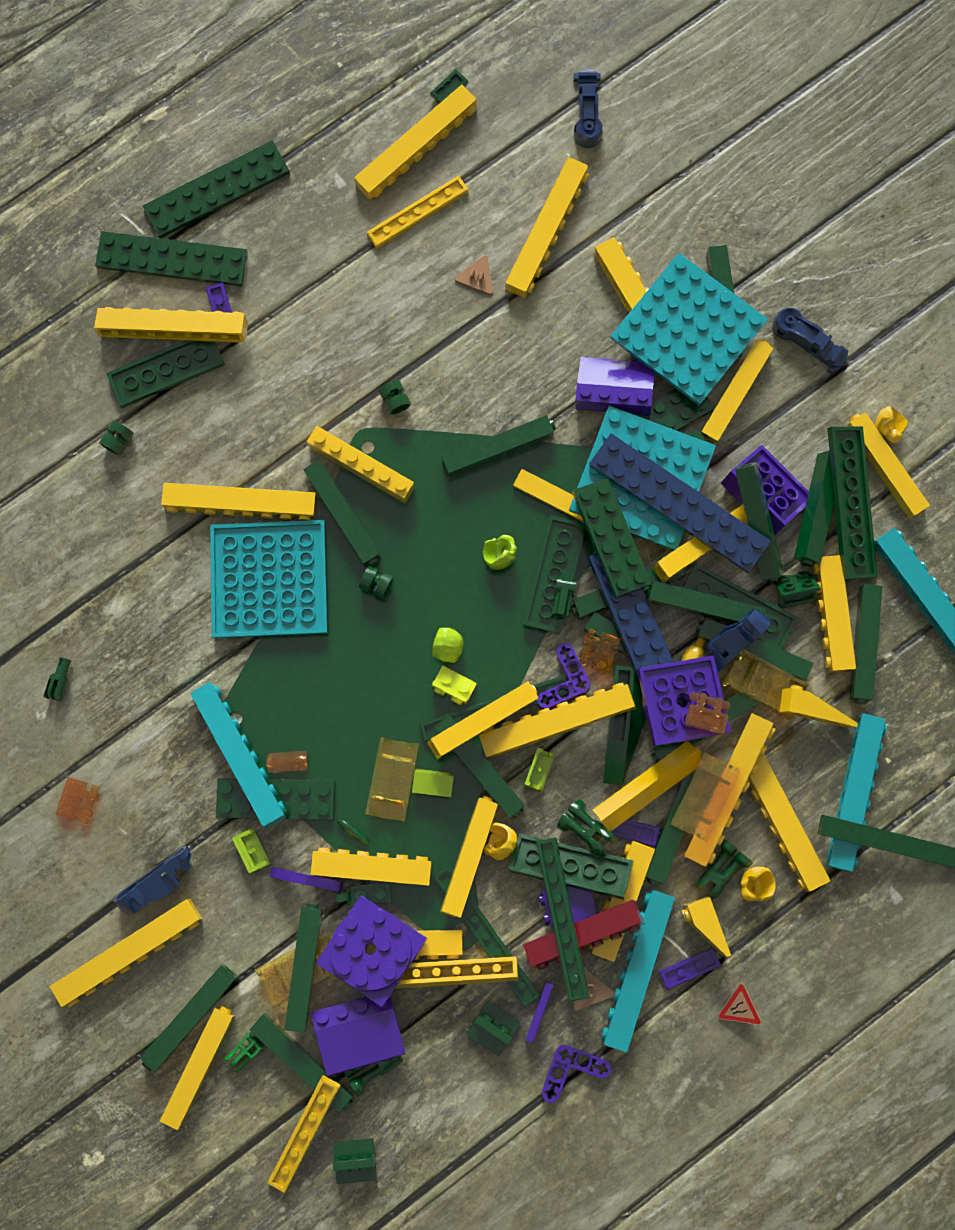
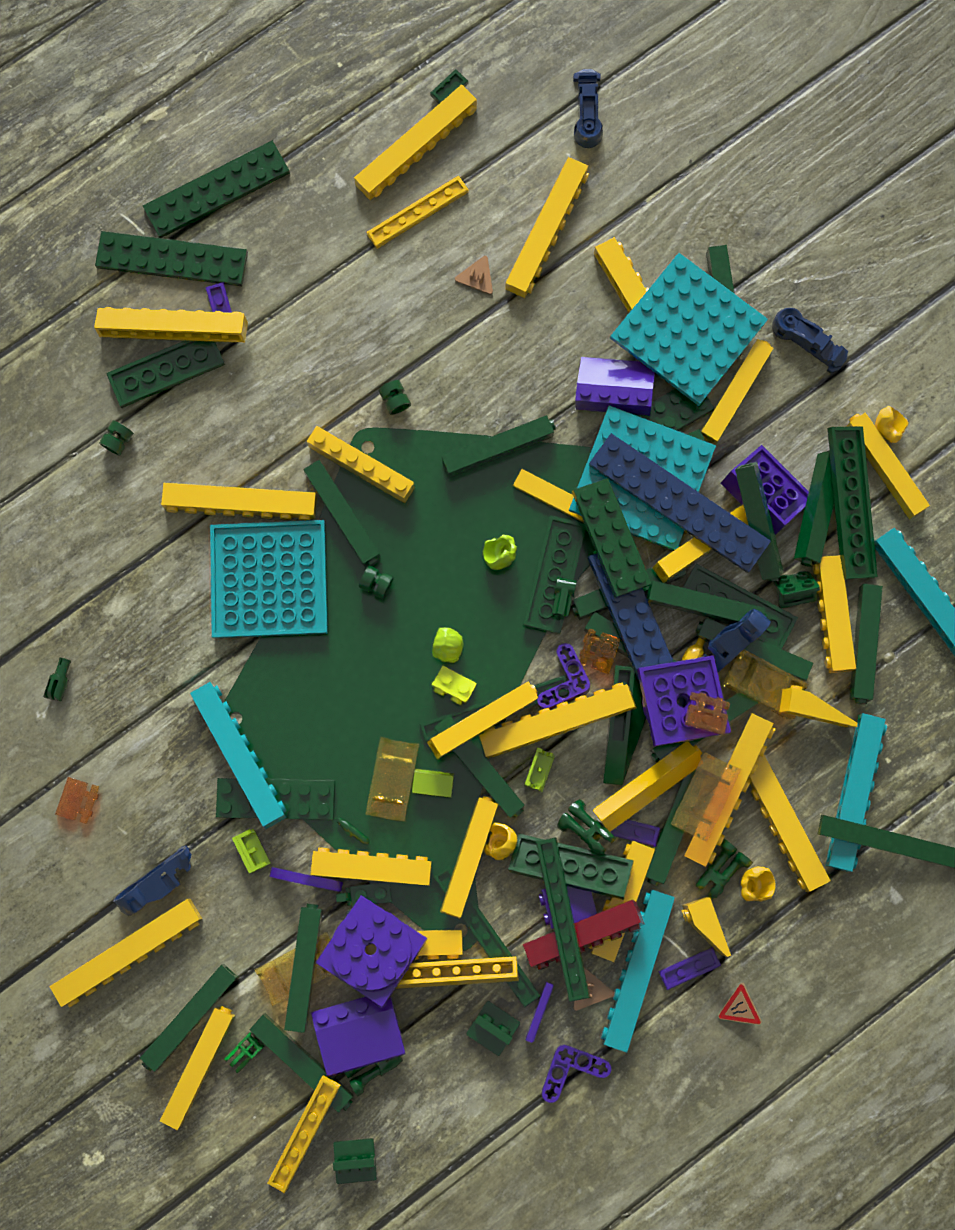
clear orange hinge [267,751,308,773] -> none

